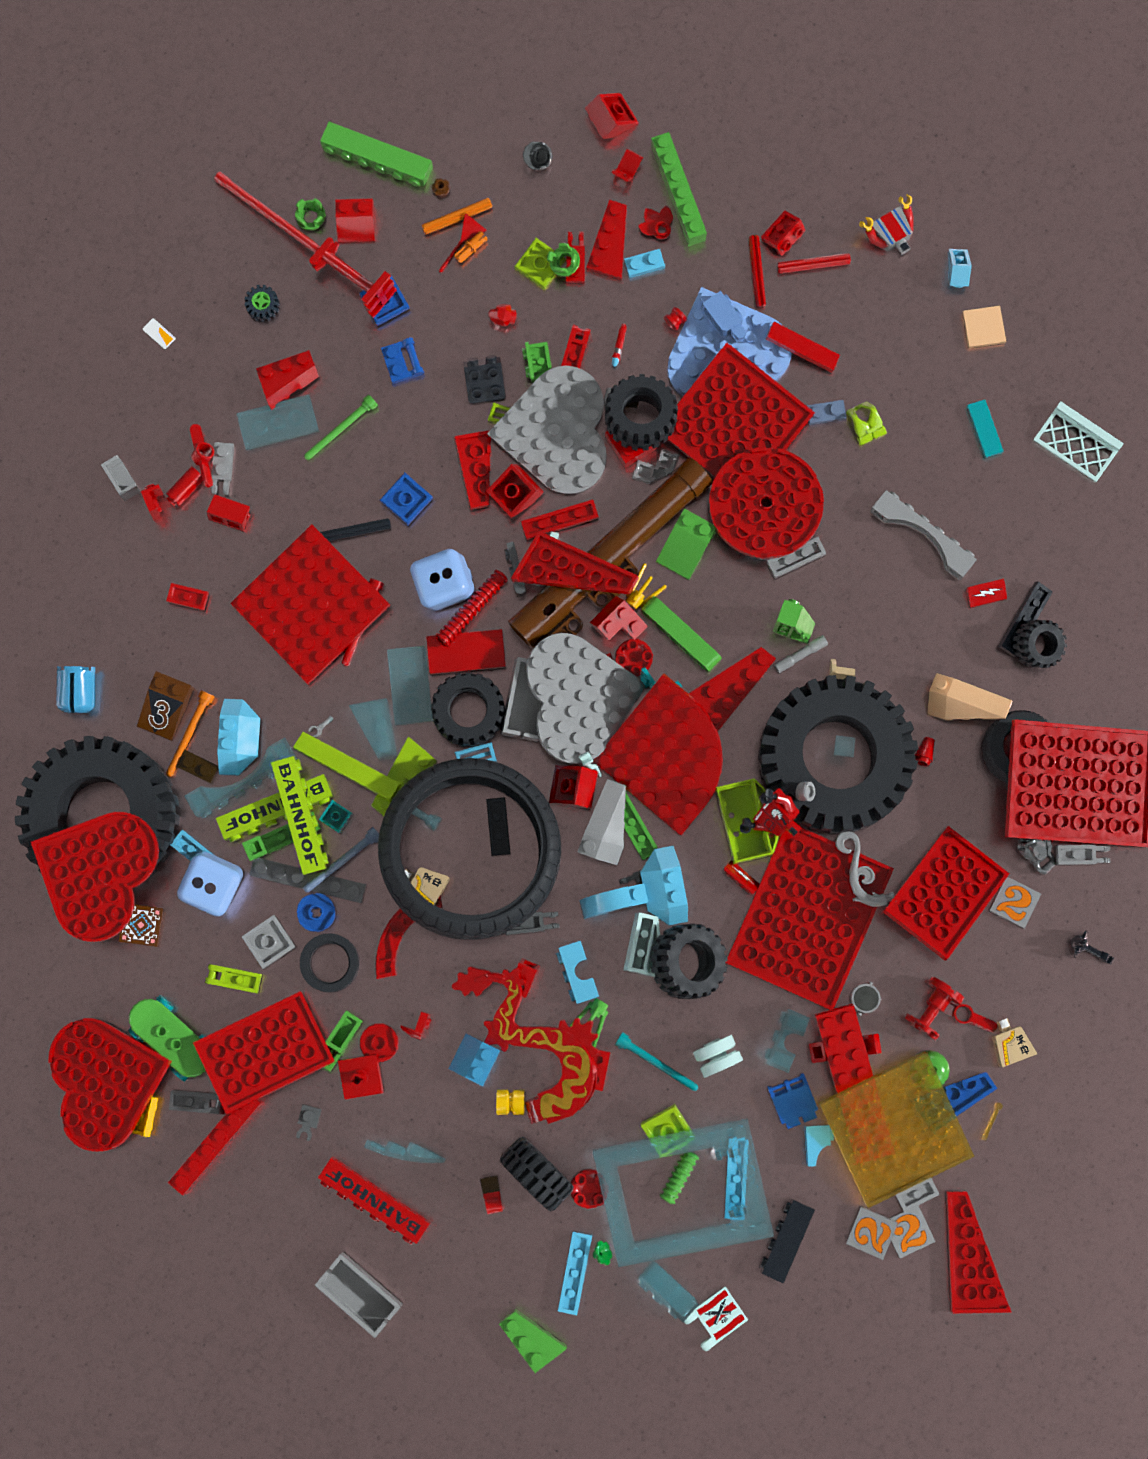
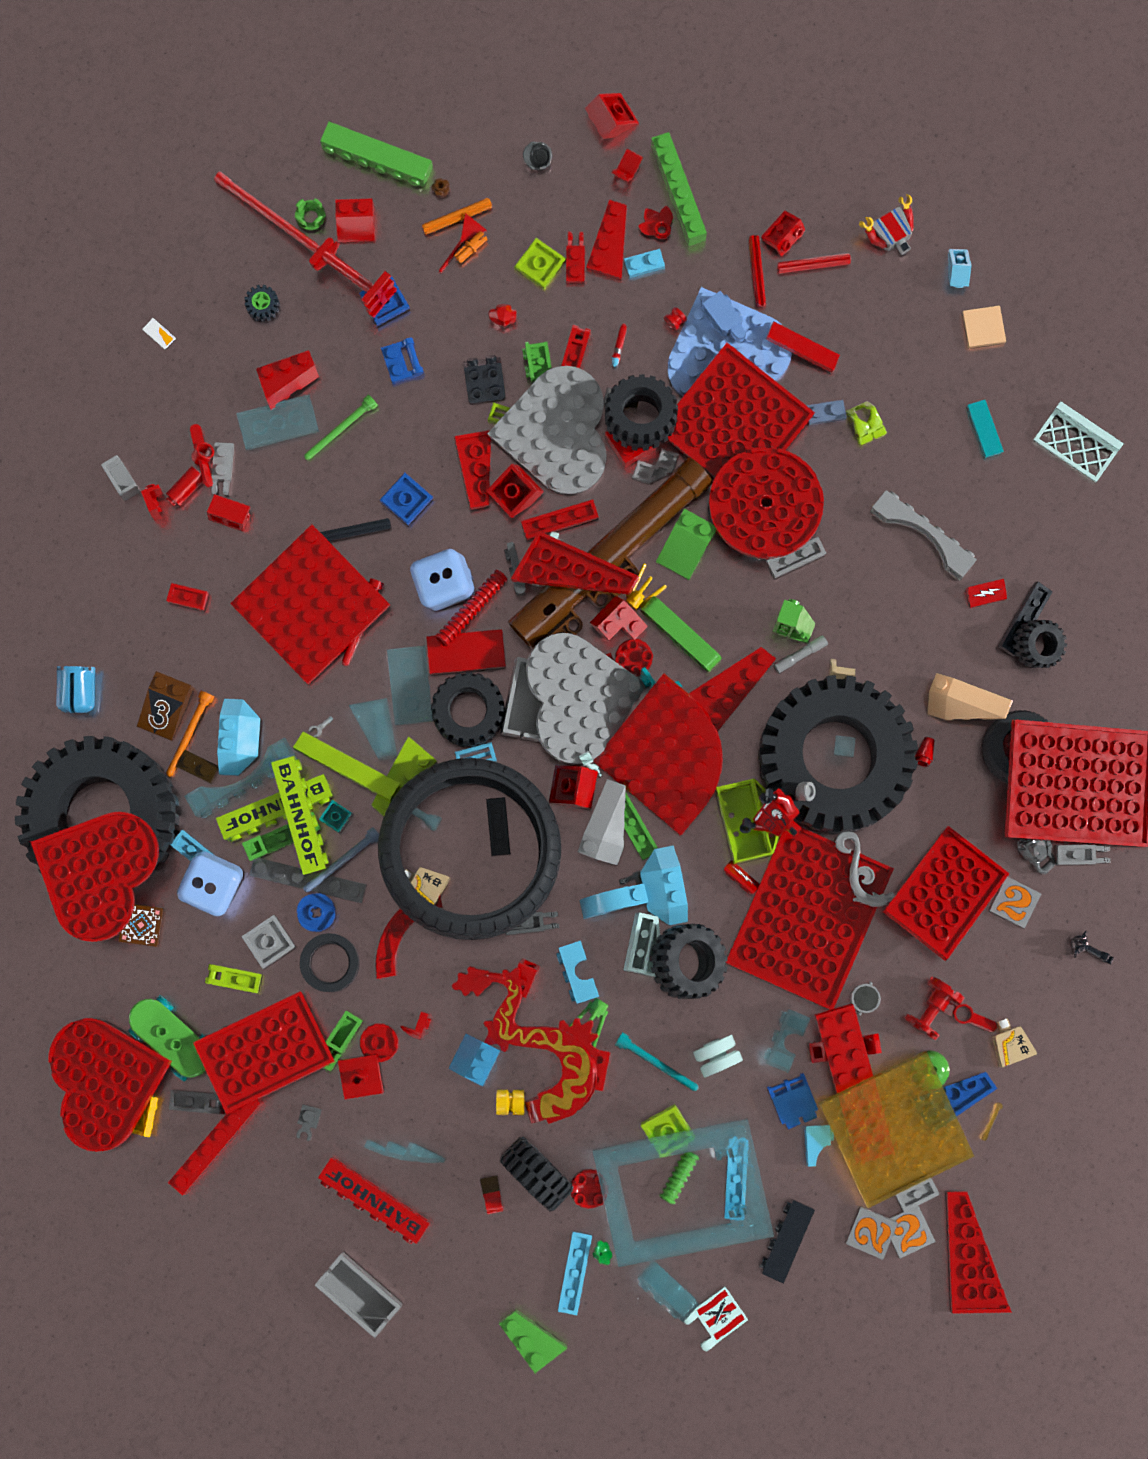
bright green piece [547,243,580,277] -> none

